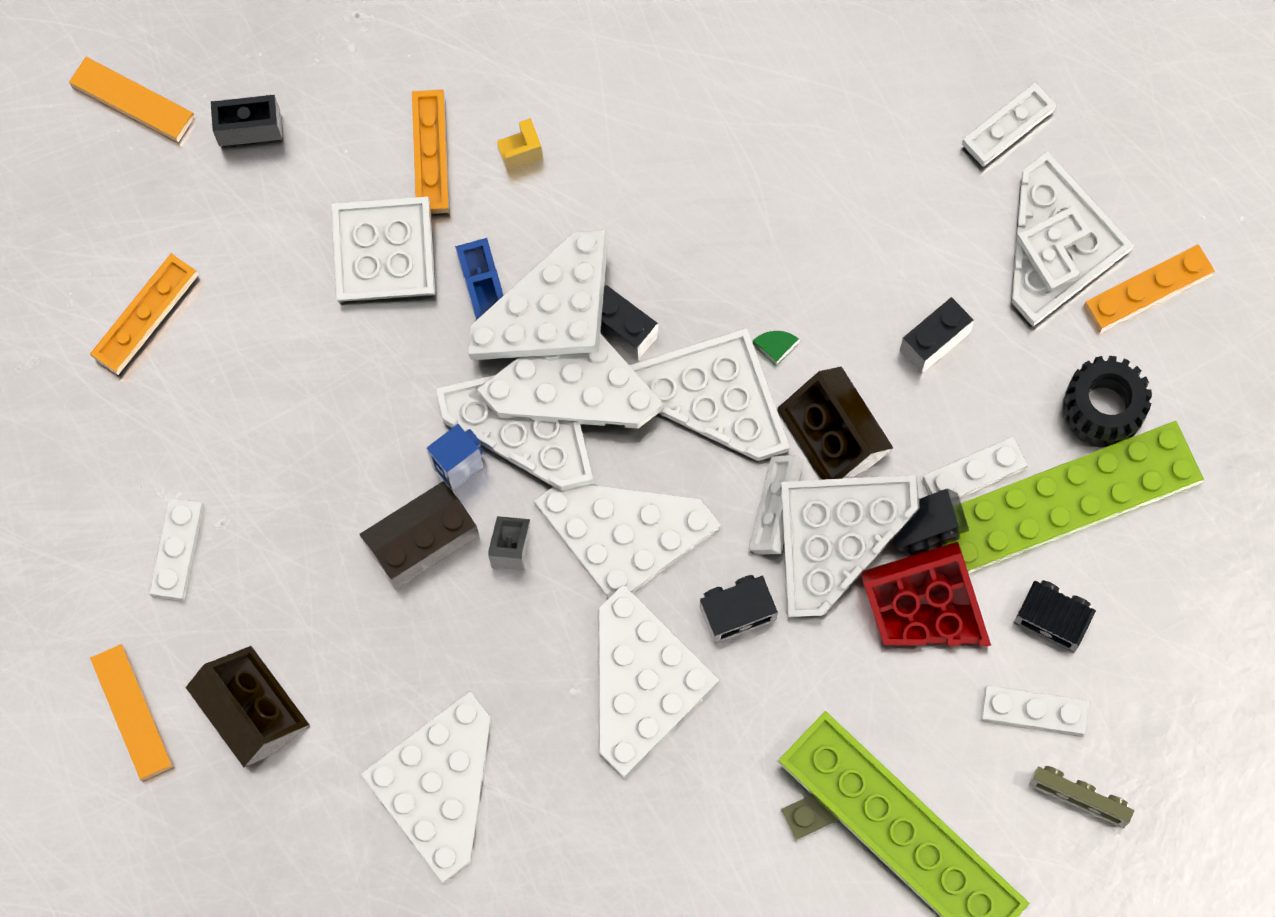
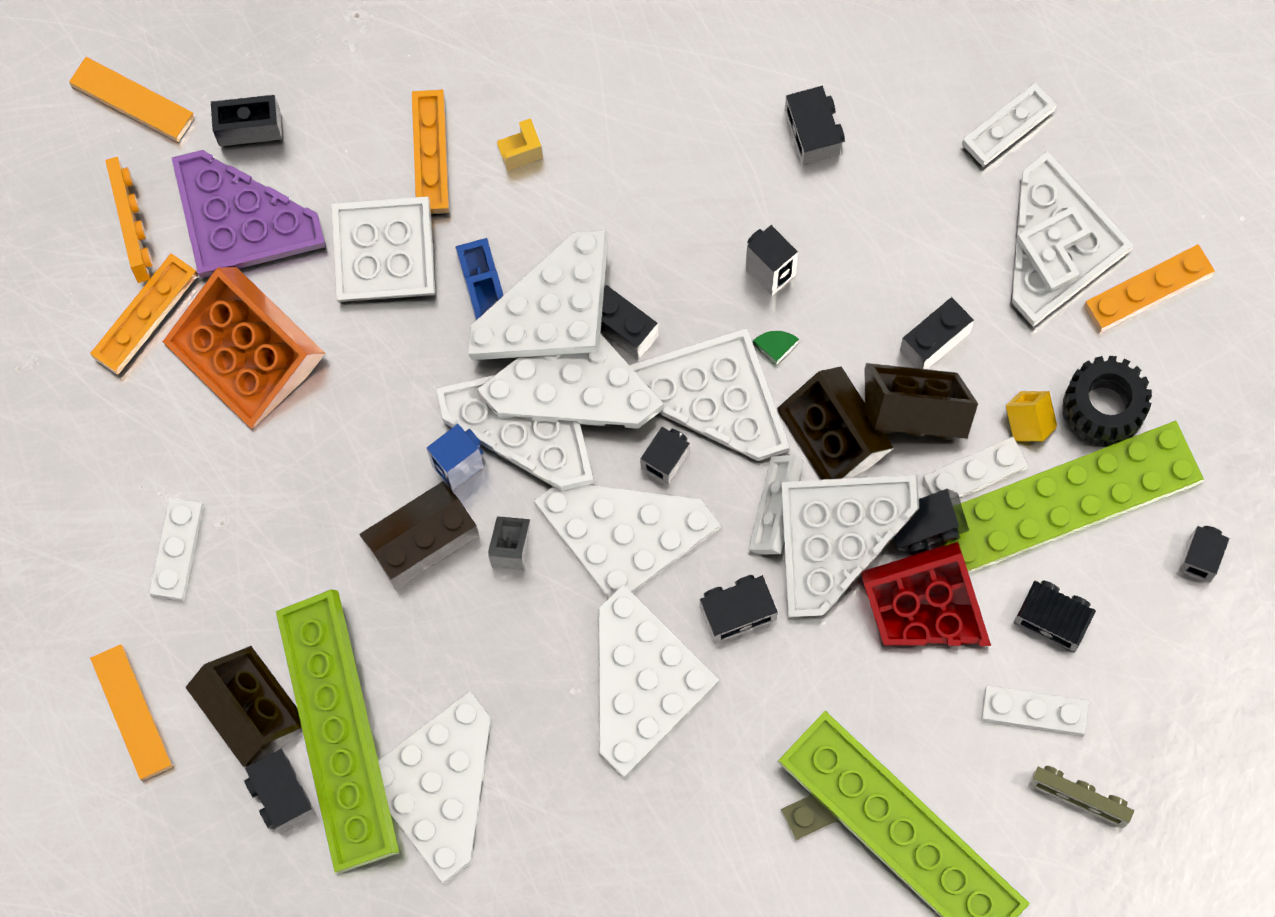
none -> light orange plate [105,156,153,283]
none -> orange slope [162,267,325,428]
none -> medium lavender plate [171,150,326,278]
none -> black brick [244,749,316,834]
none -> lime plate [275,589,399,873]
none -> black brick [640,427,690,485]
none -> black brick [746,225,798,295]
none -> black brick [785,85,845,165]
none -> dark brown slope [864,363,978,440]
none -> yellow panel [1005,391,1057,442]
none -> black brick [1179,526,1230,582]

